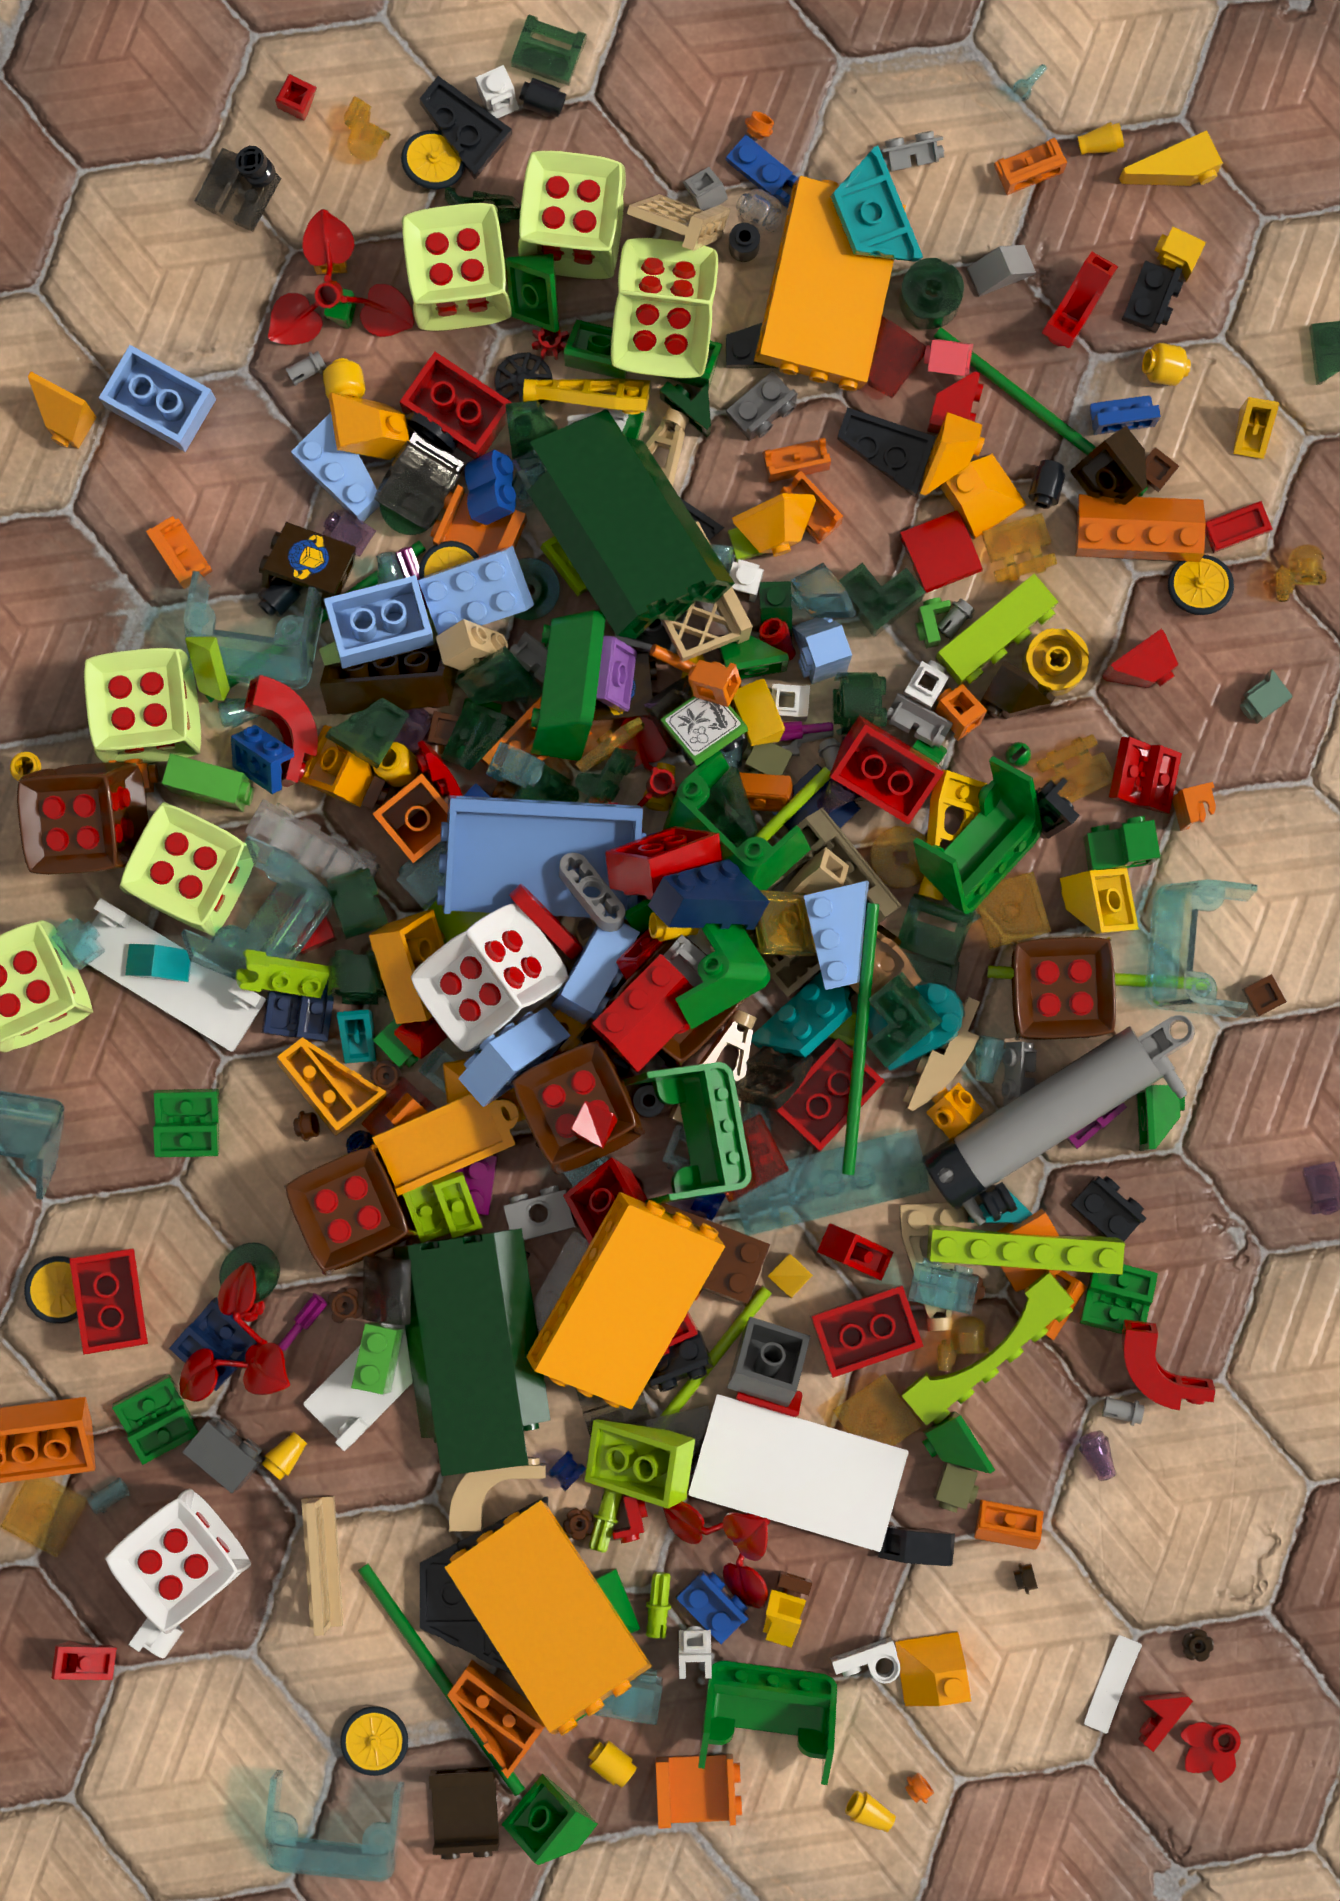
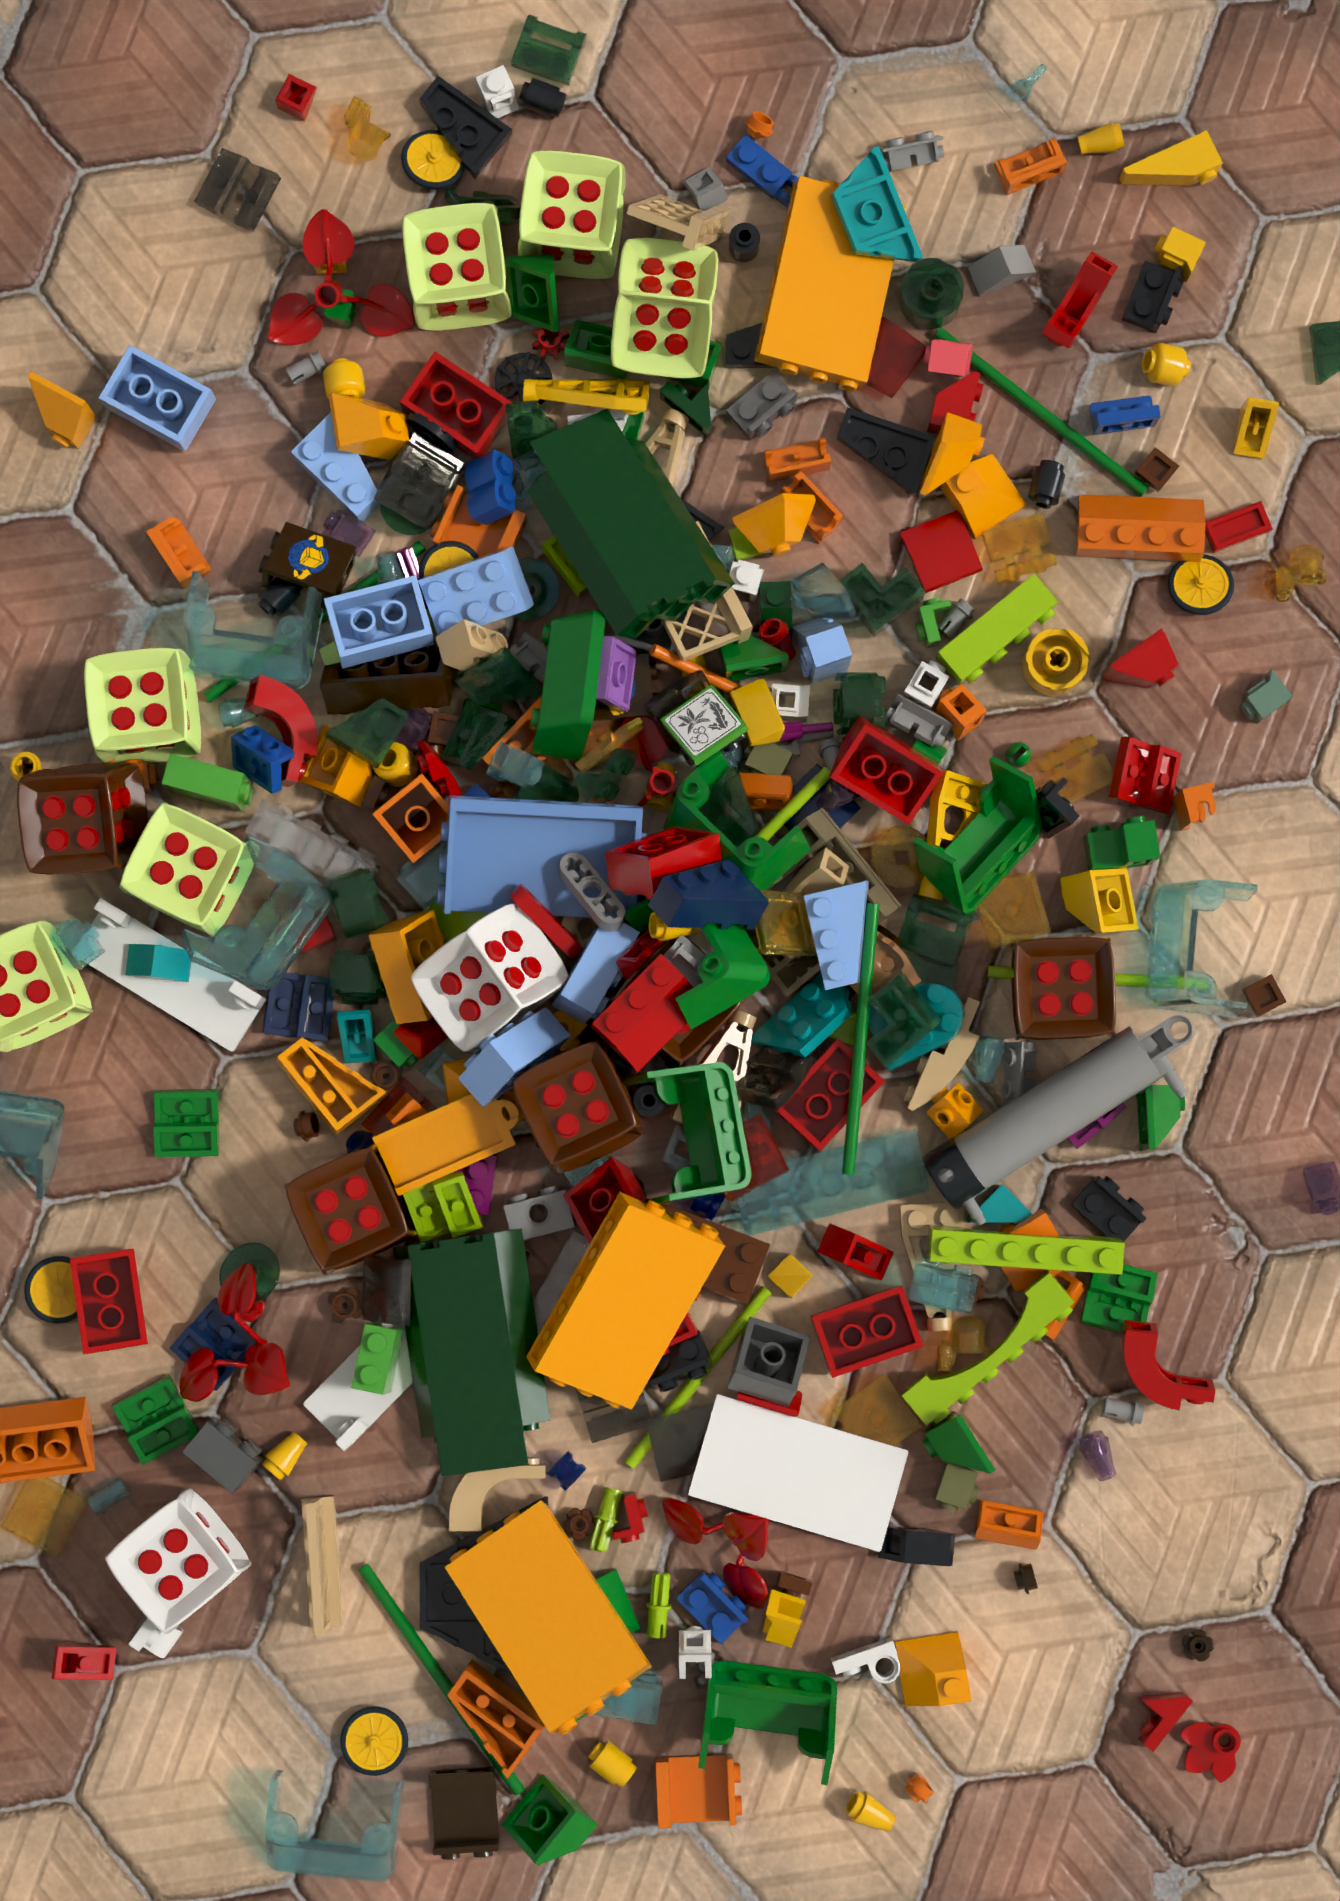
lime slope [185,637,230,701] -> none
black wheel [235,146,276,188] -> none
lime plate [236,949,330,998] -> none
magenta axle [278,1293,329,1351] -> none
red slope [571,1101,618,1149] -> none
lime slope [585,1419,695,1509] -> none
orange brick [688,659,742,707] -> none
clear head [736,189,784,235] -> none
black wheel [979,1182,1017,1222] -> none
dark brown slope [980,660,1056,719] -> none
dark brown slope [1070,426,1147,505] -> none
white sticker [1084,1635,1142,1733] -> none

